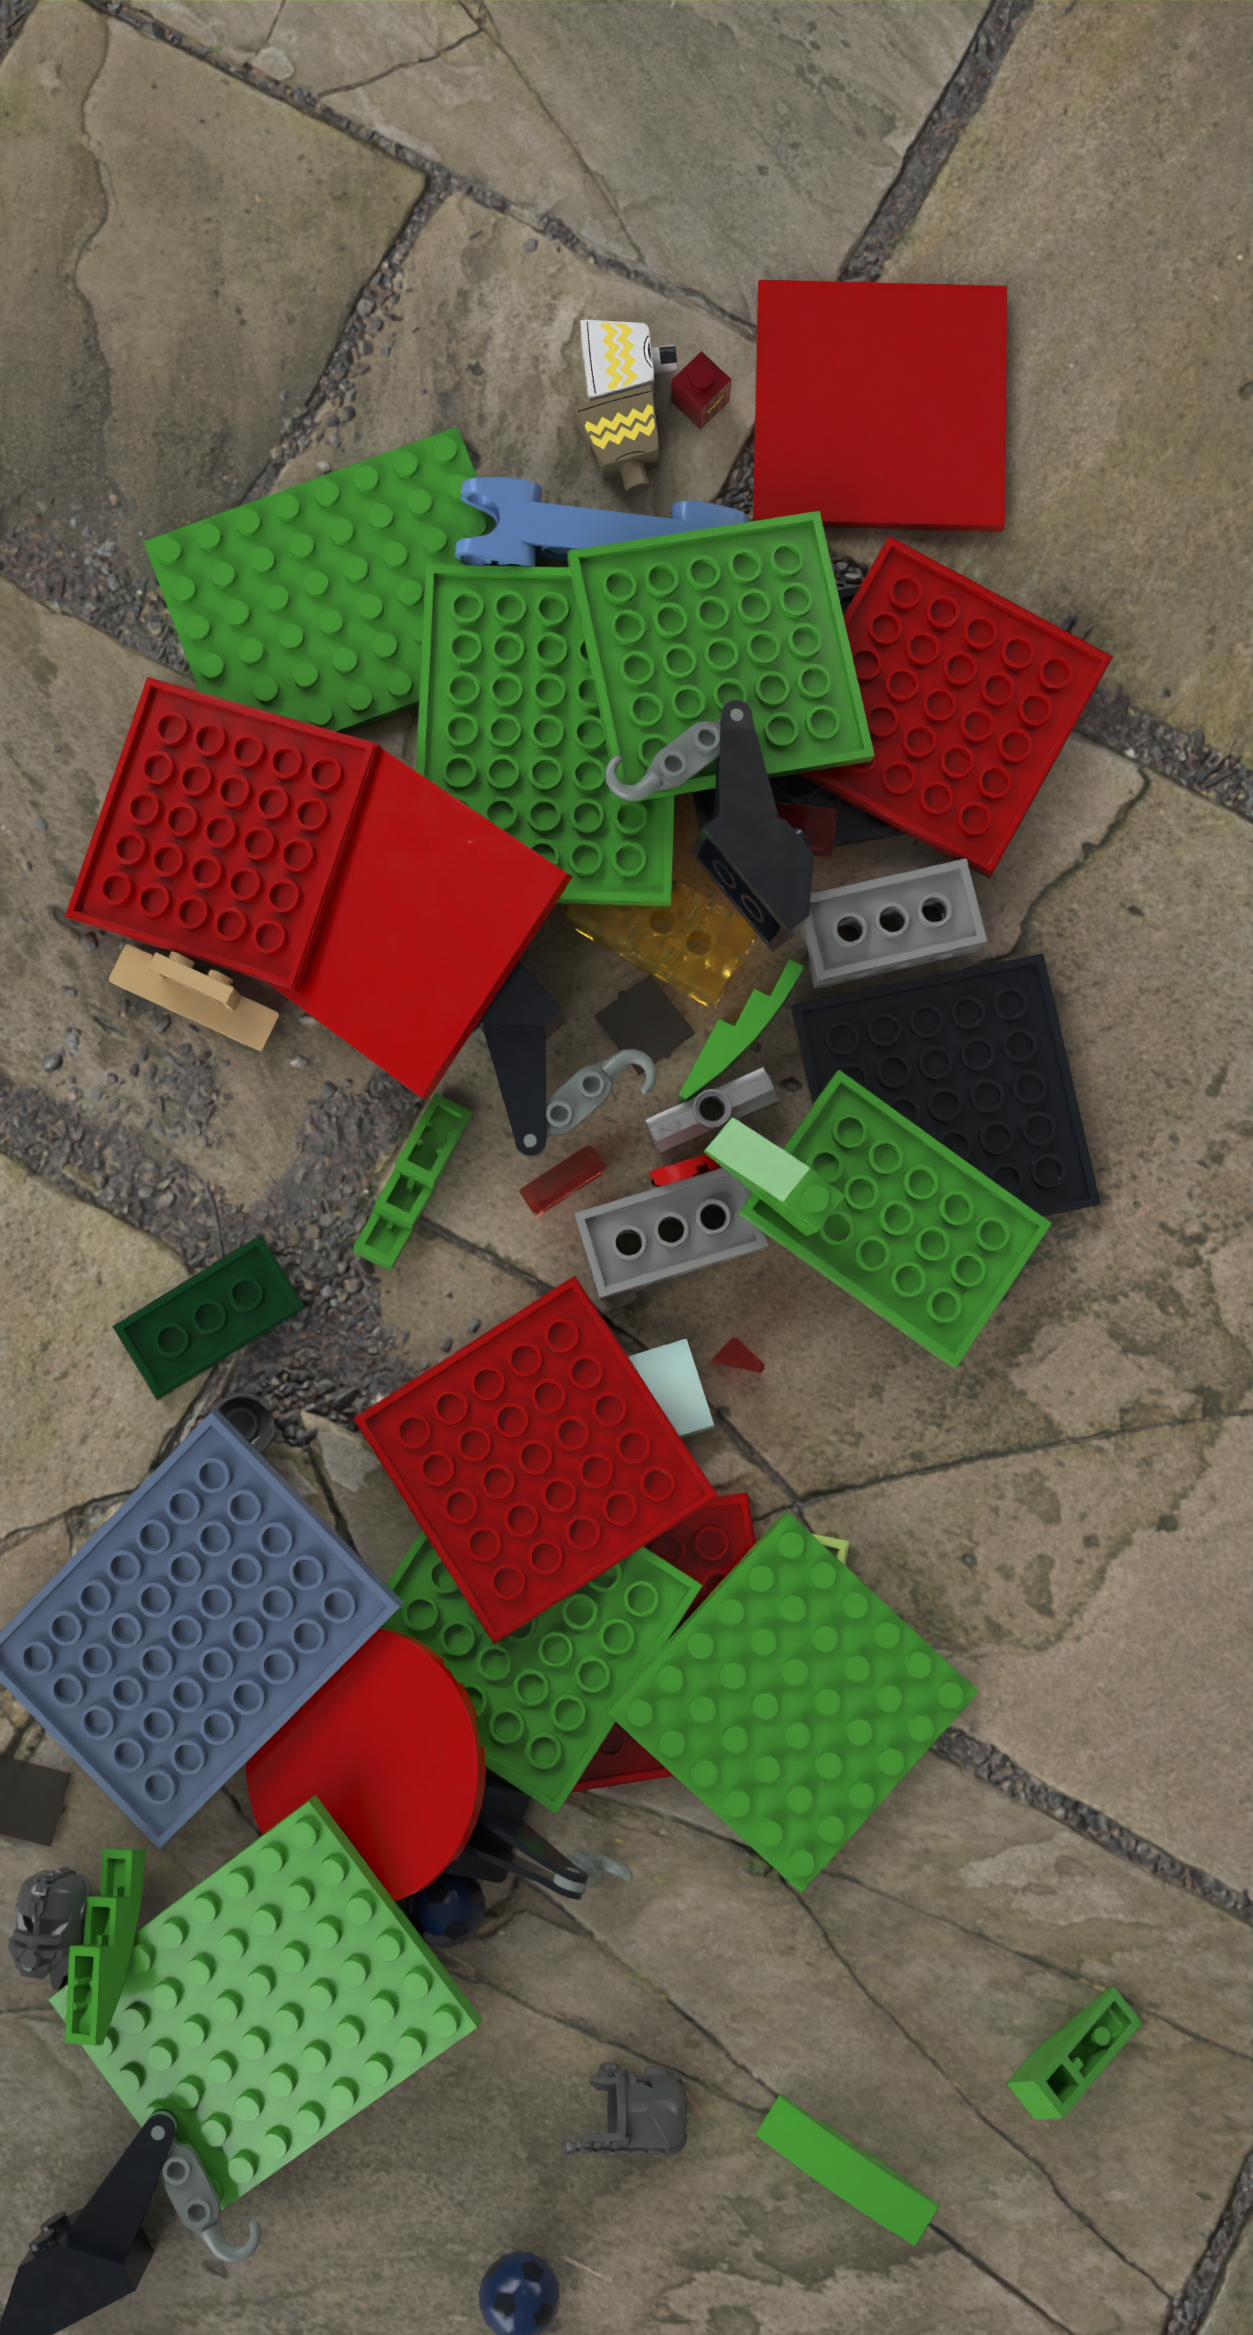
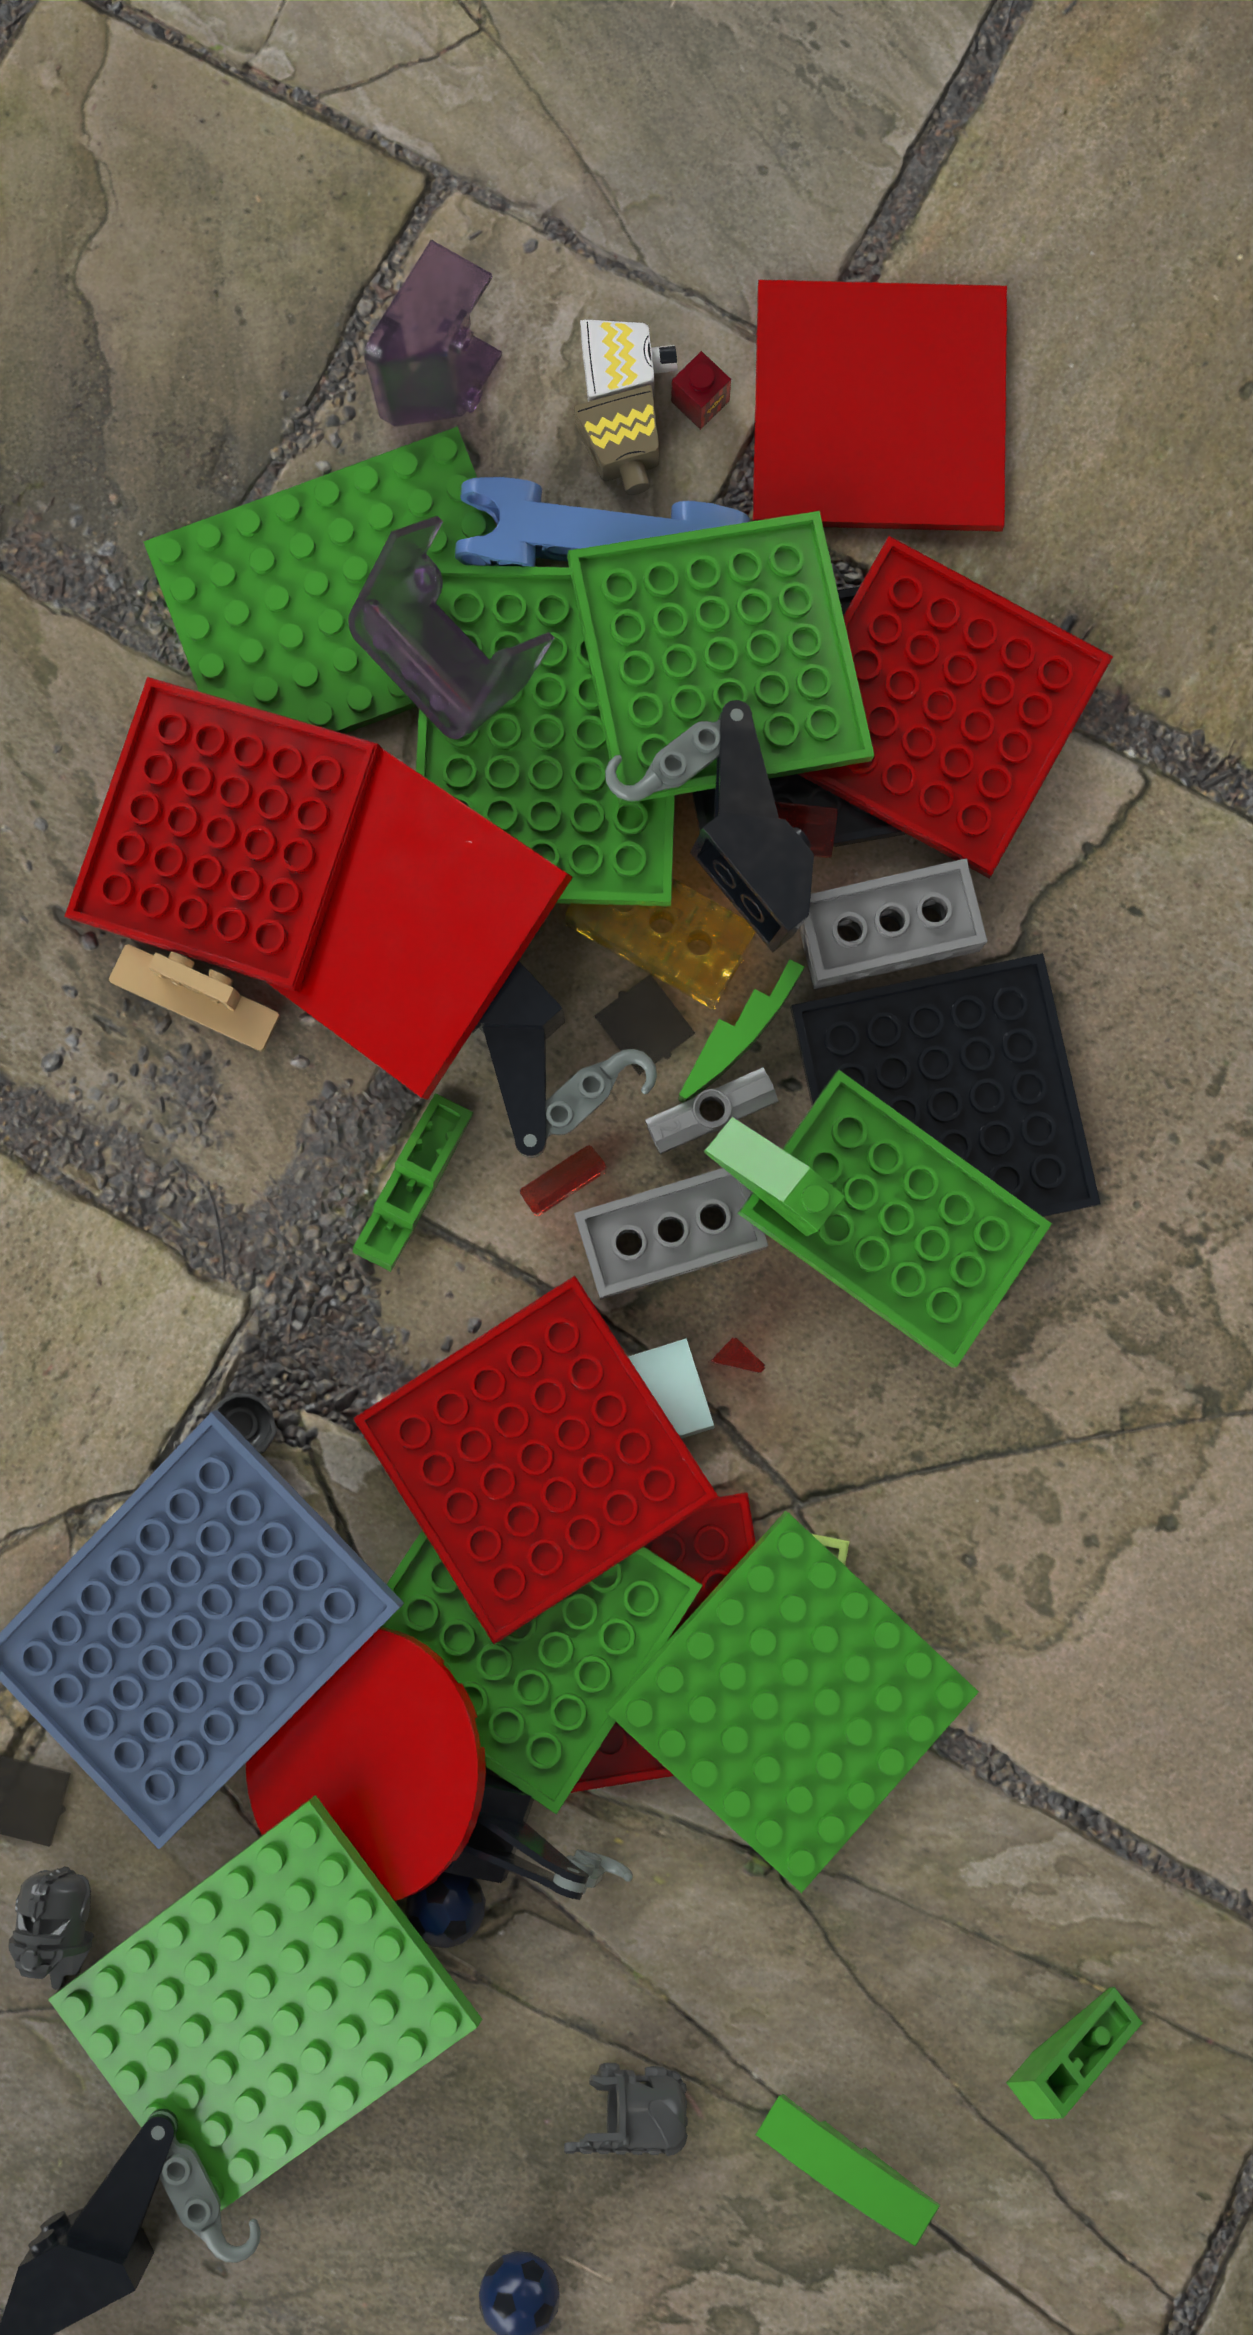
bright green slope [65,1848,146,2046] -> none
dark green tile [112,1234,307,1400] -> none
red tile [648,1153,722,1187] -> none
none -> windscreen [348,516,554,739]
none -> clear purple windscreen [364,240,502,427]

